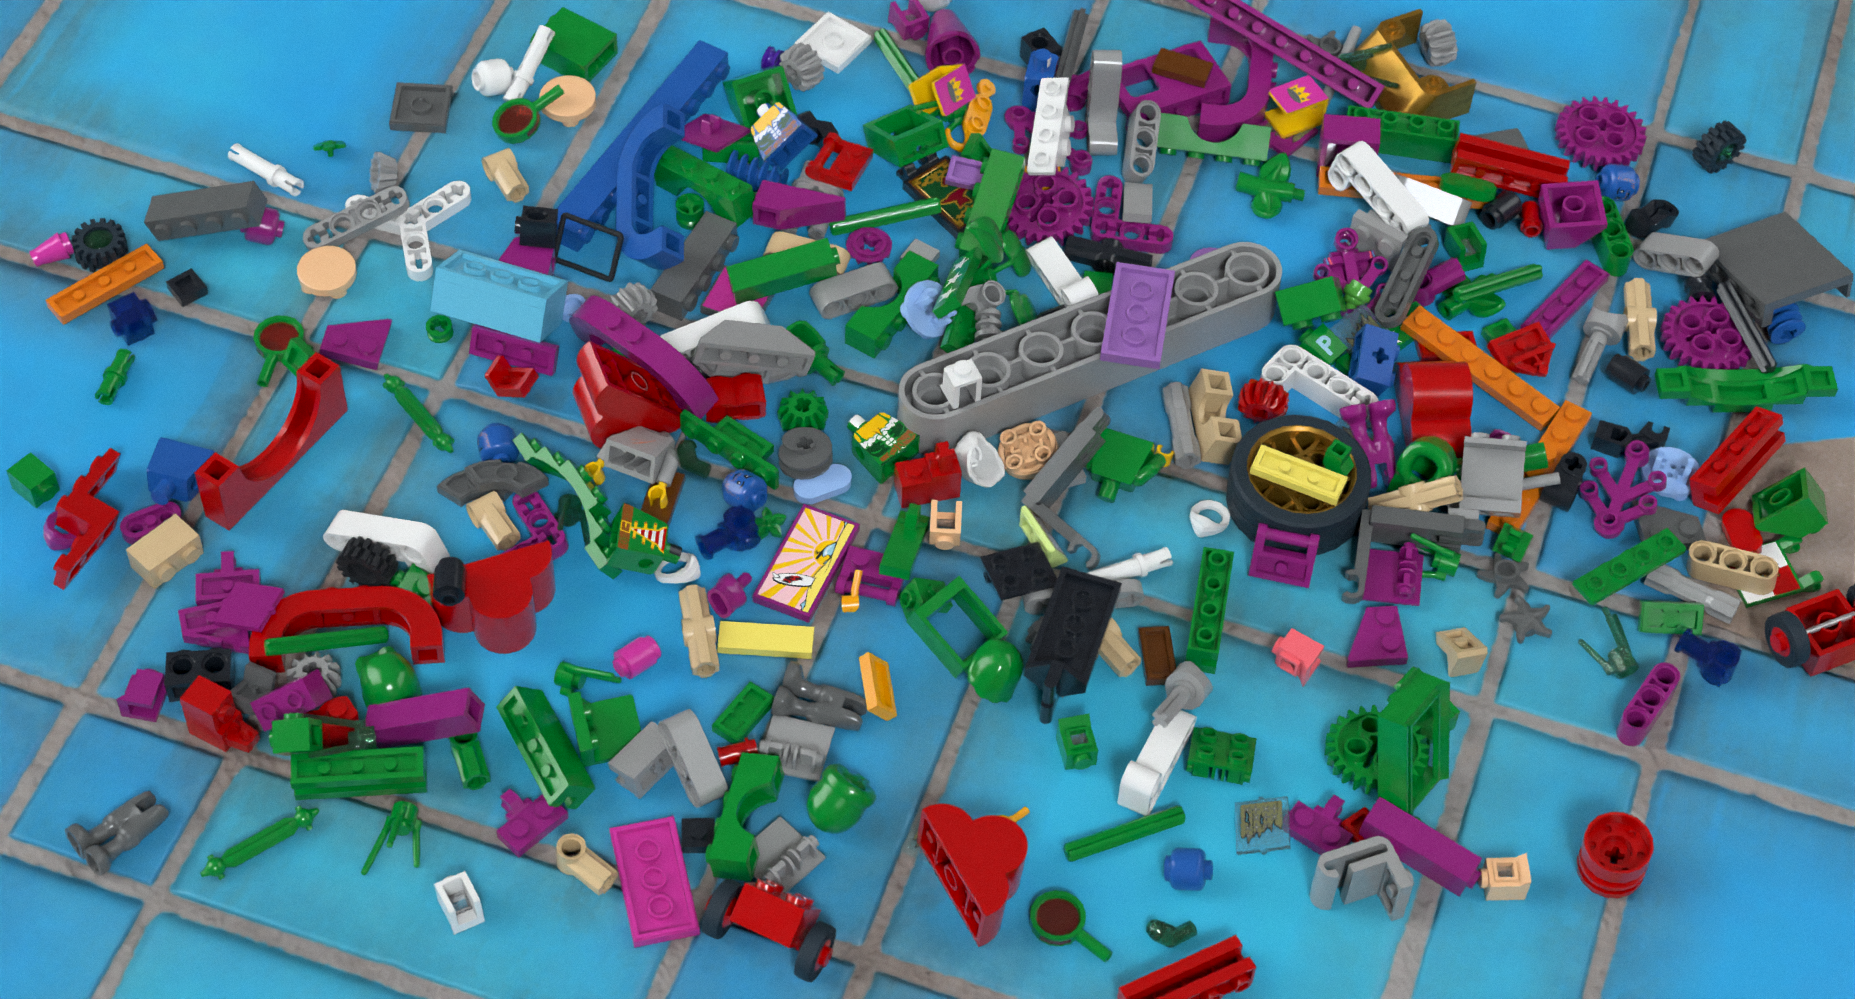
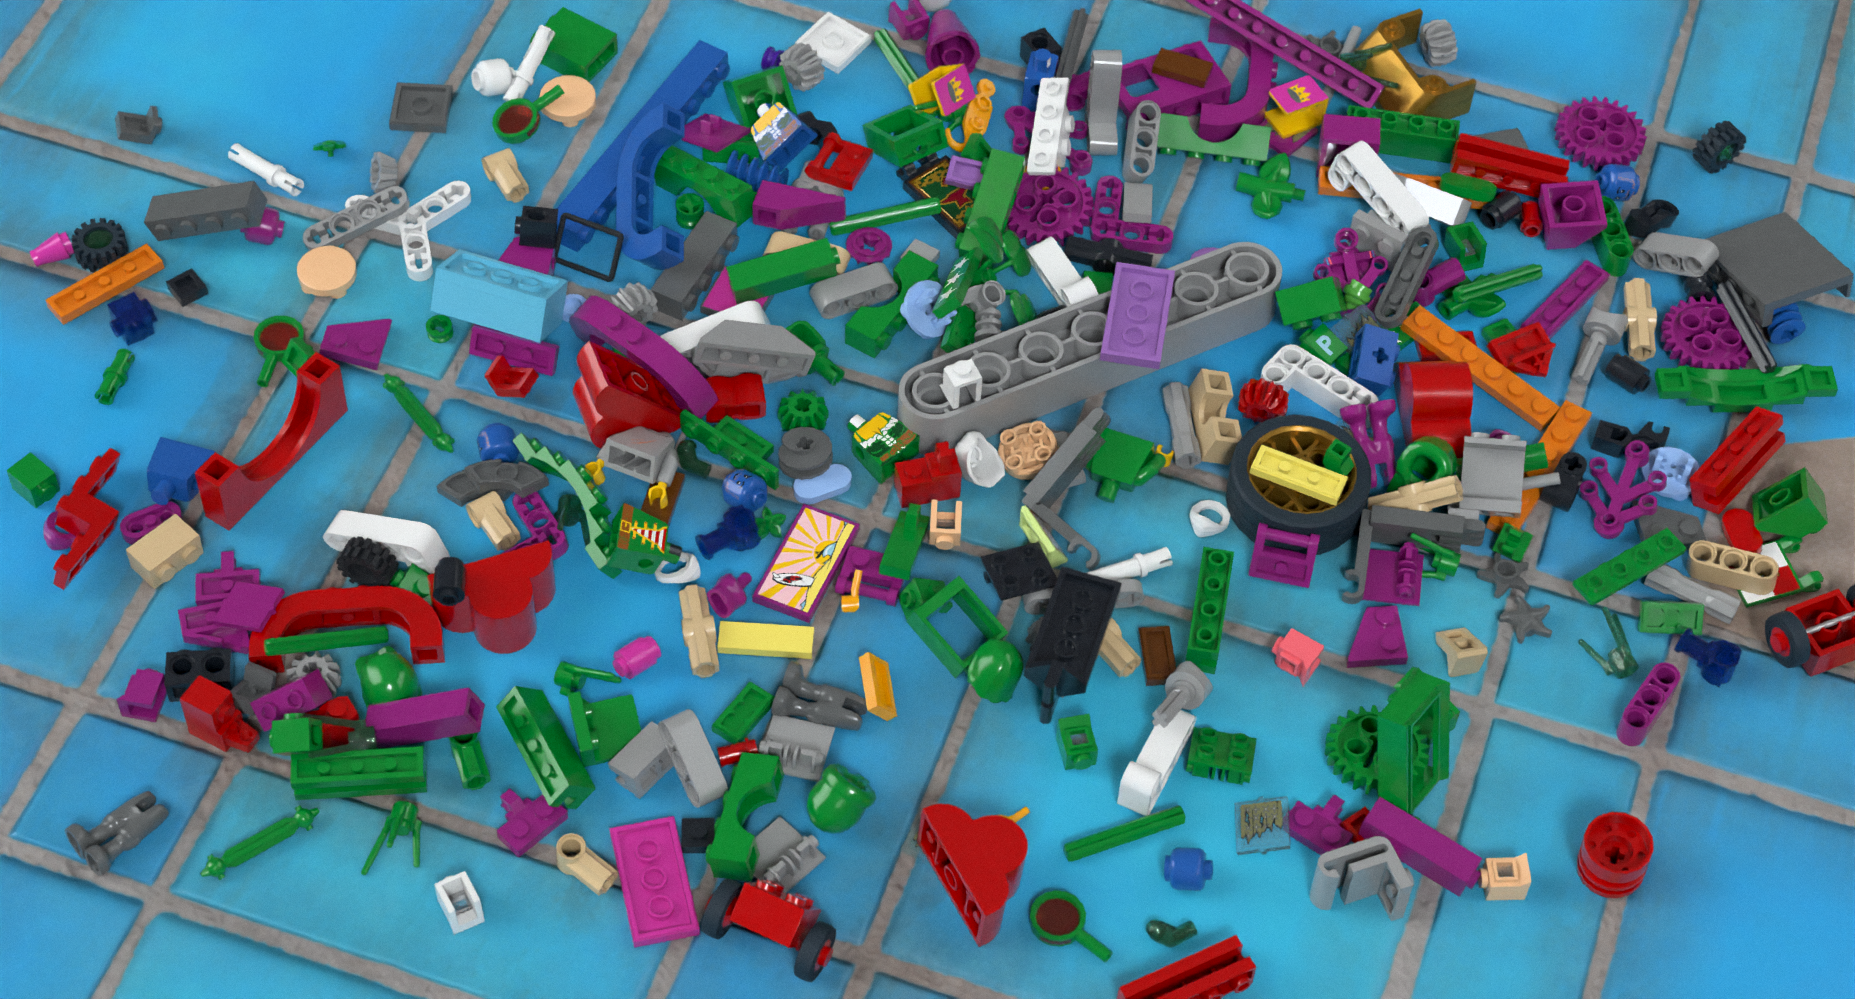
none -> dark grey bracket [115,105,162,145]

